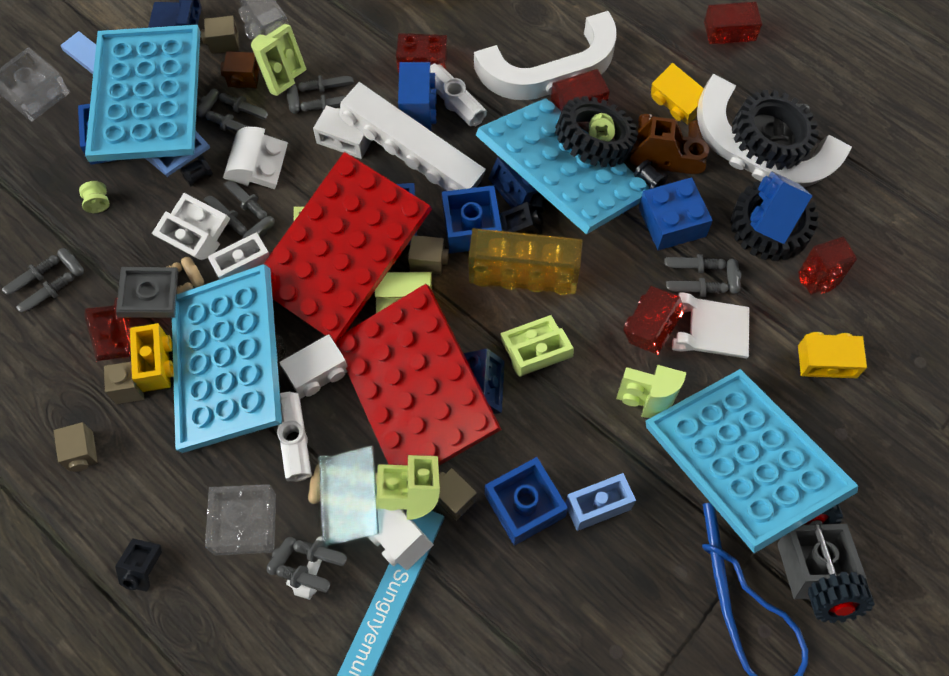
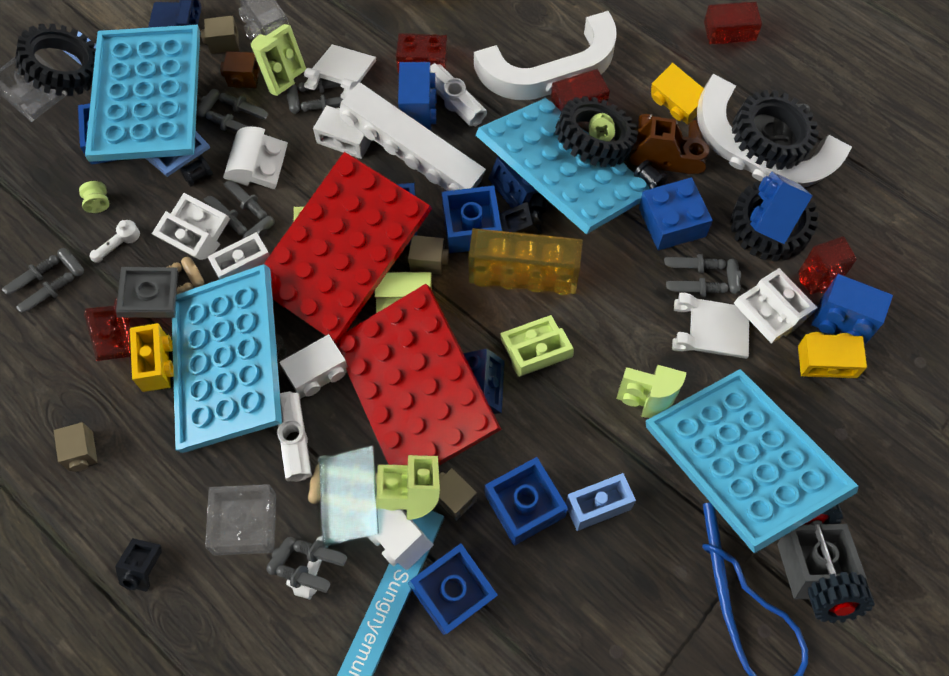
dark tan brick [104,362,144,404] -> none
clear red brick [624,286,685,355] -> none
none -> black tyre [15,24,96,96]
none -> white piece [90,220,140,263]
none -> white flag [304,44,376,99]
none -> blue brick [408,543,498,635]
none -> white brick [734,268,818,343]
none -> blue brick [811,274,893,346]

